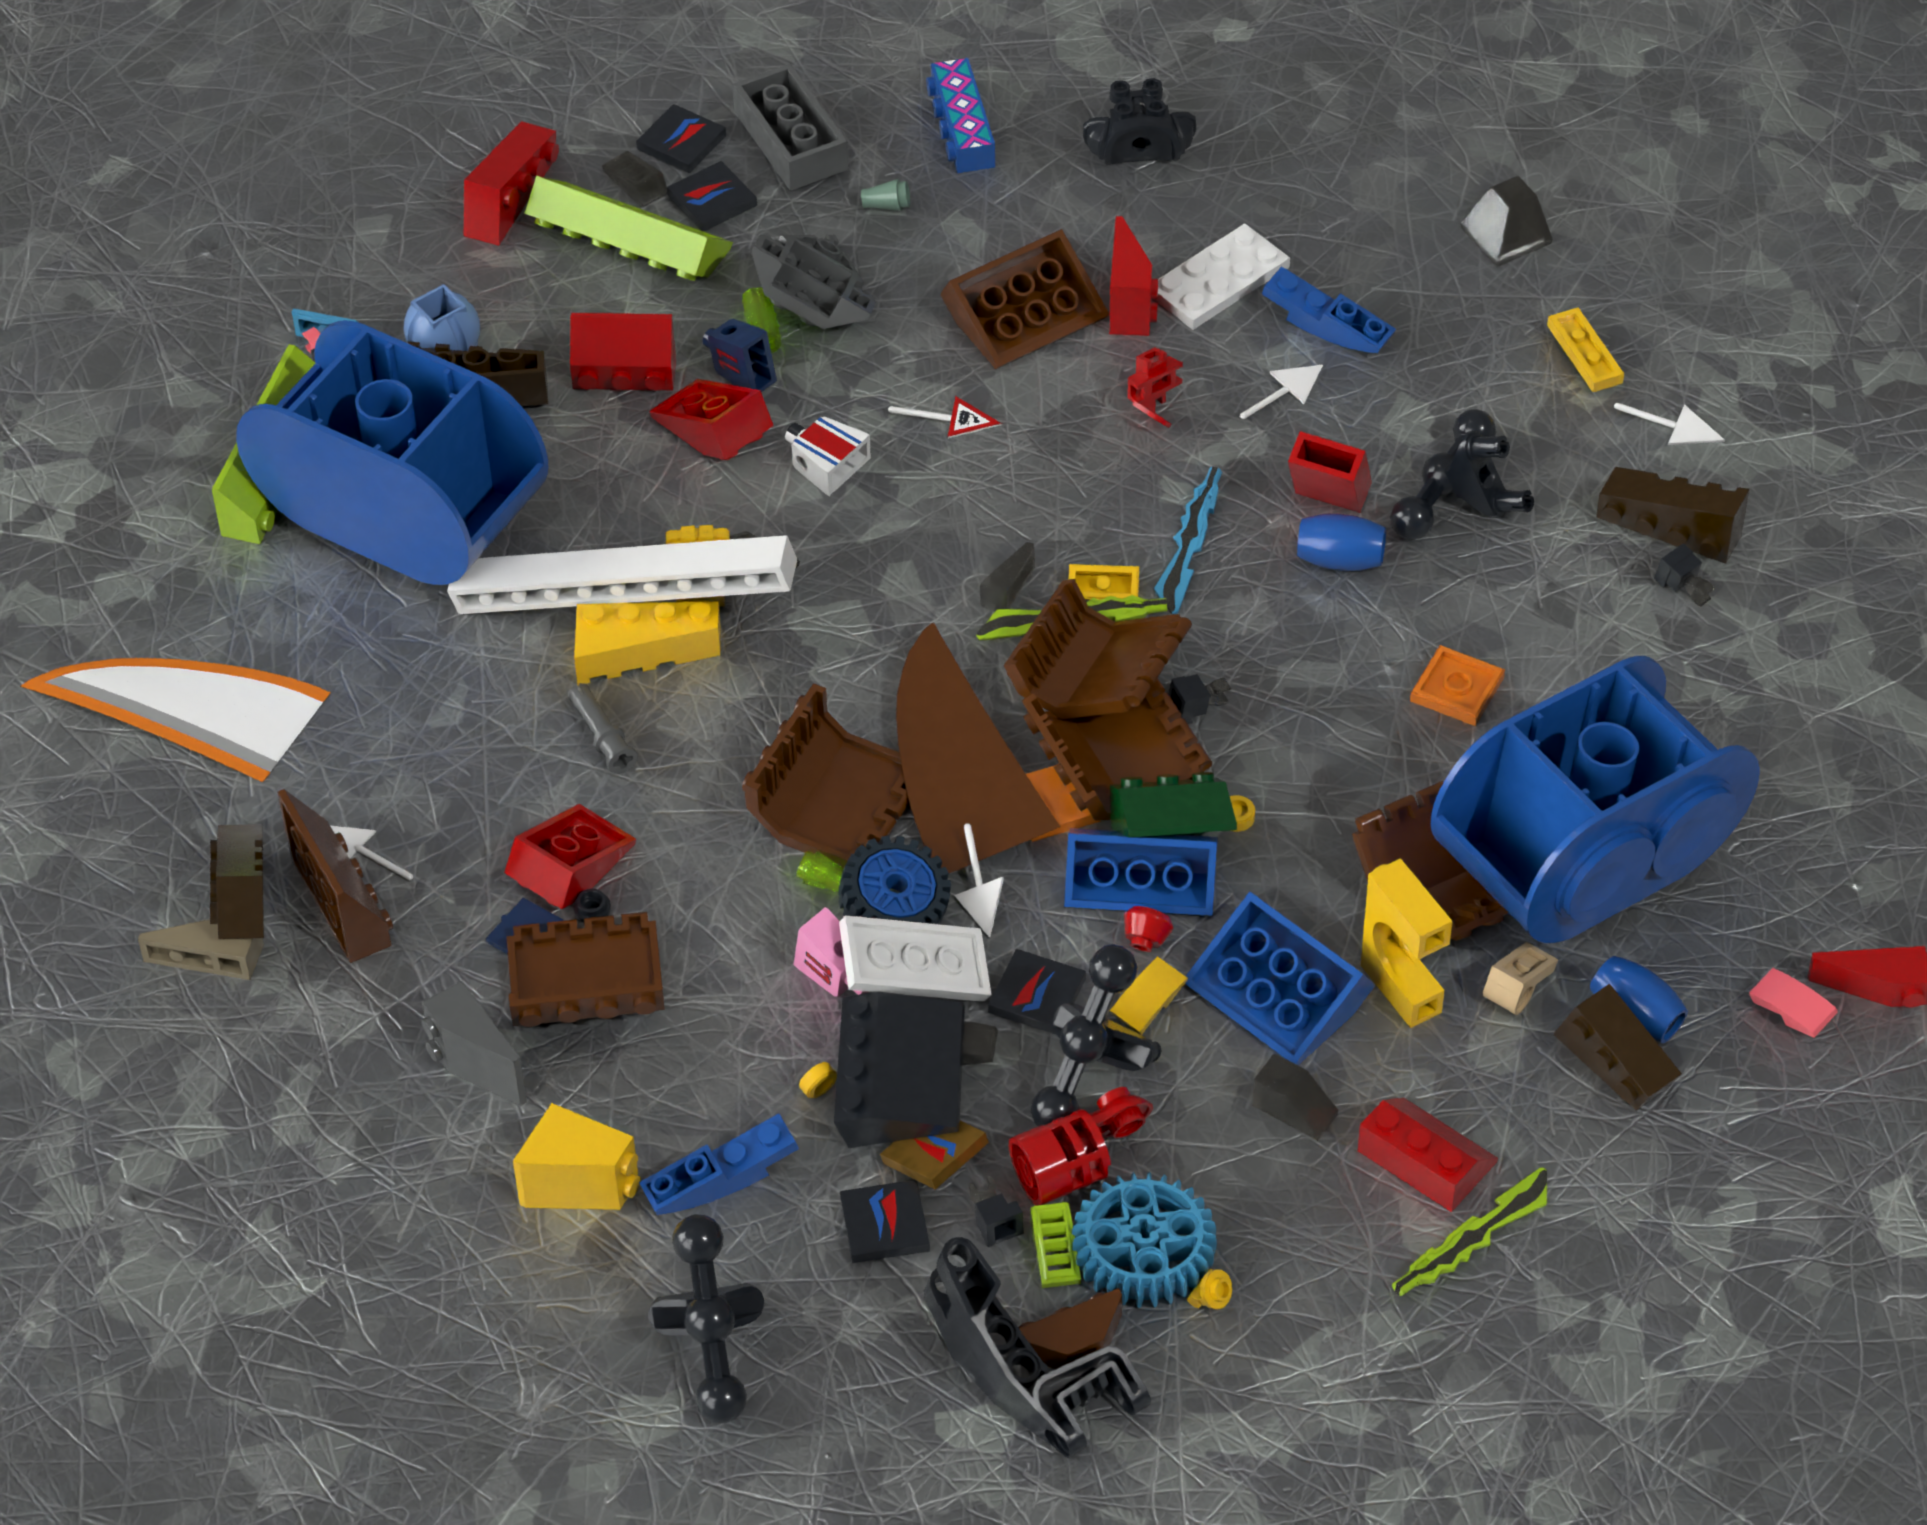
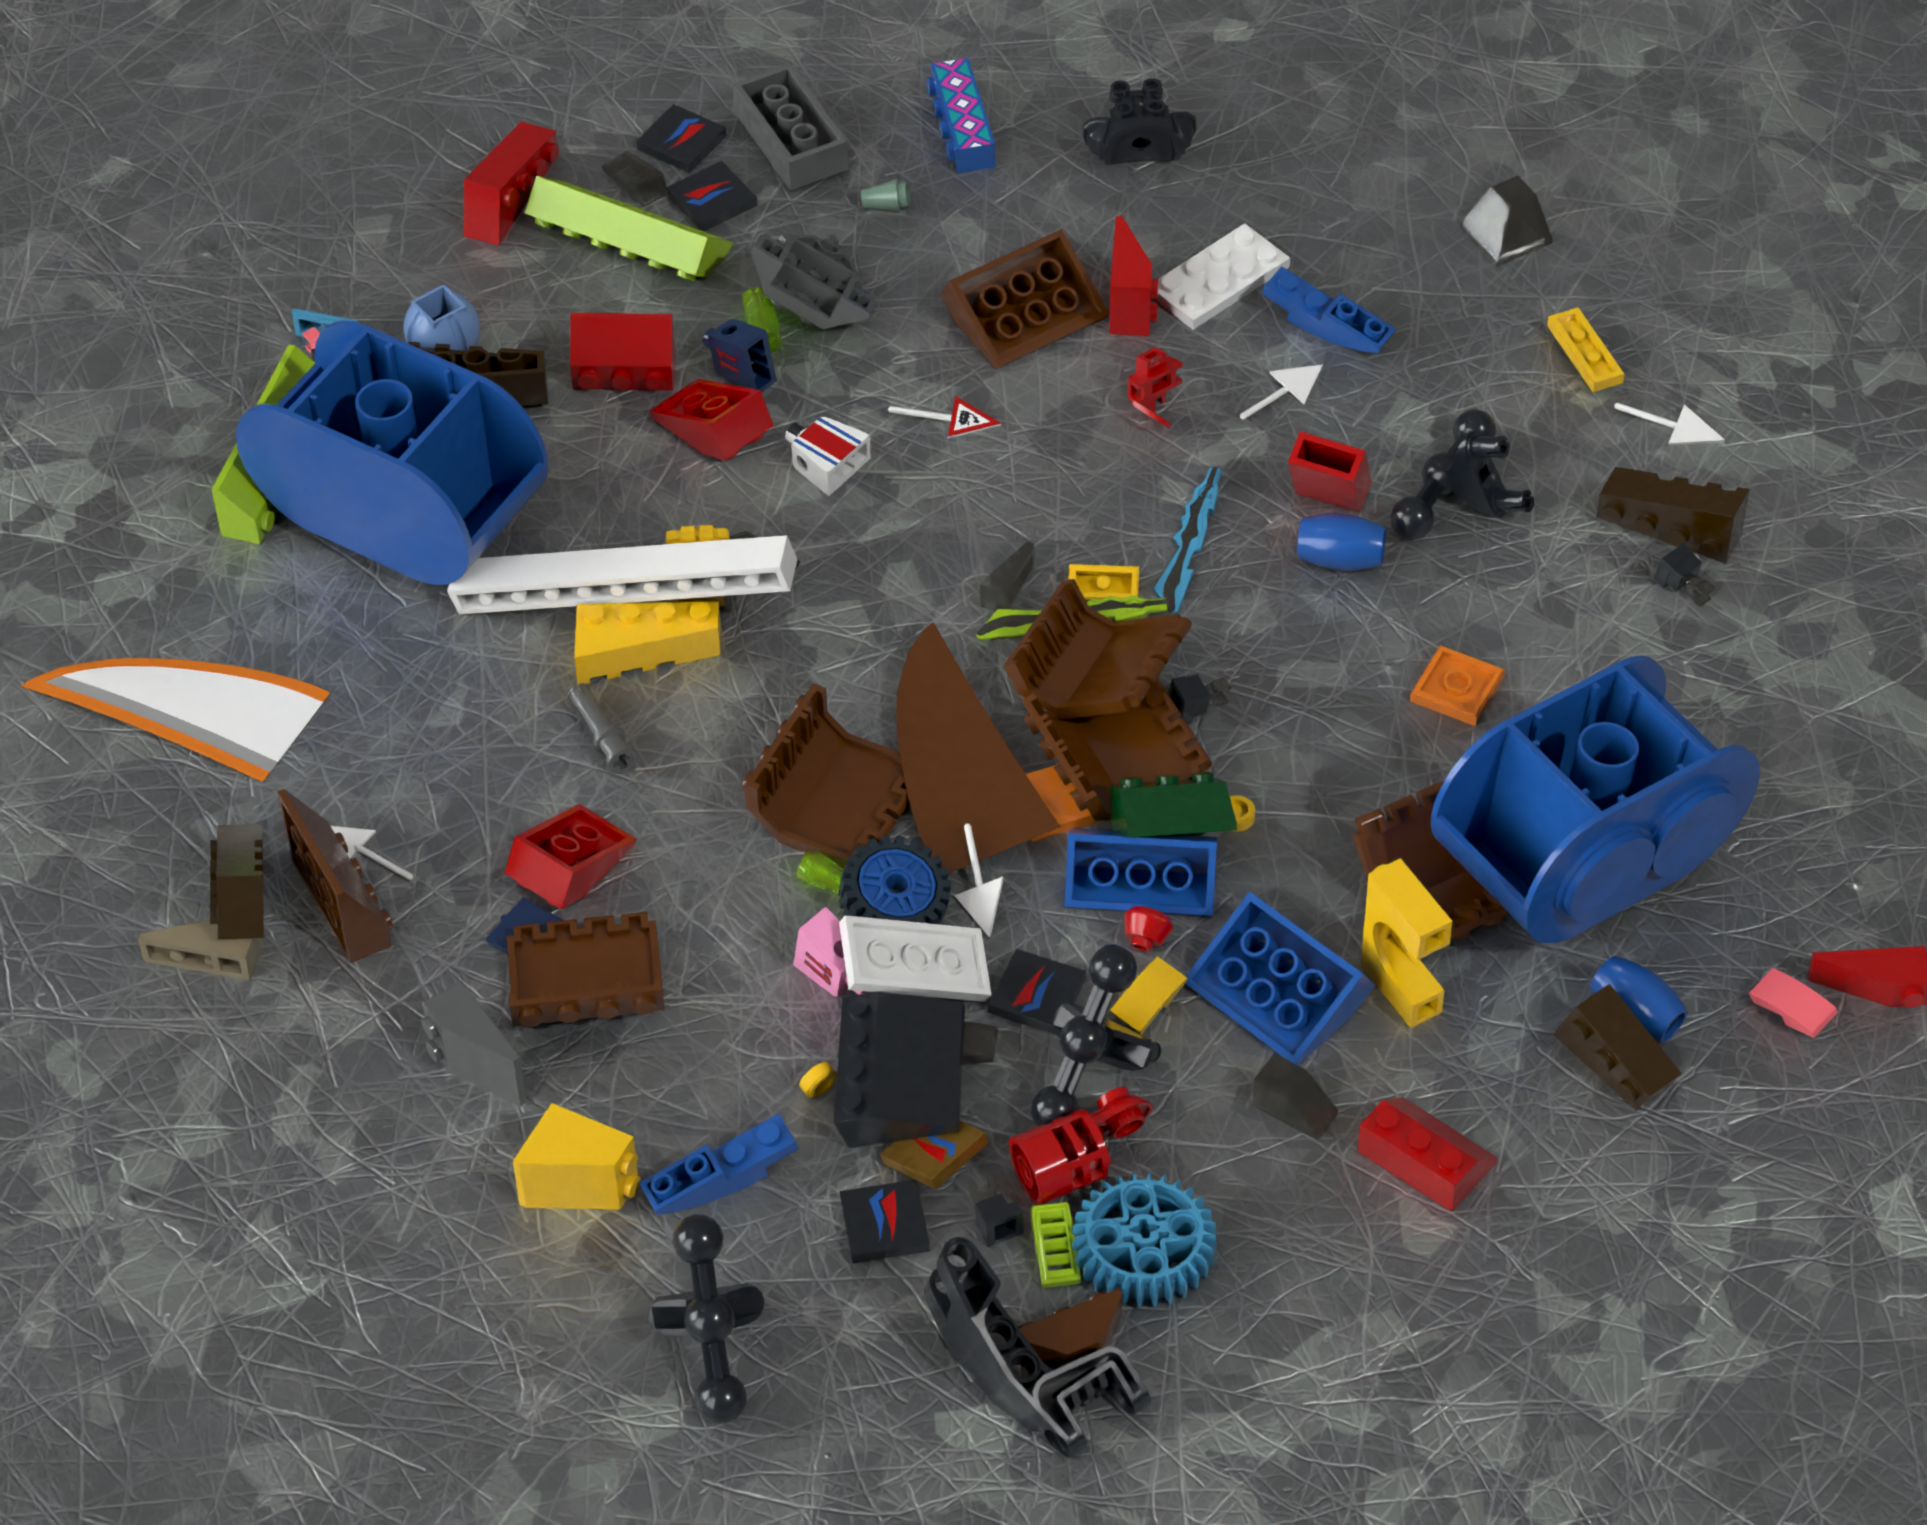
black plate [573,888,611,923] -> none
yellow plate [1187,1269,1232,1309] -> none
lime sword [1392,1168,1547,1296] -> none
tan plate [1483,942,1558,1015] -> none

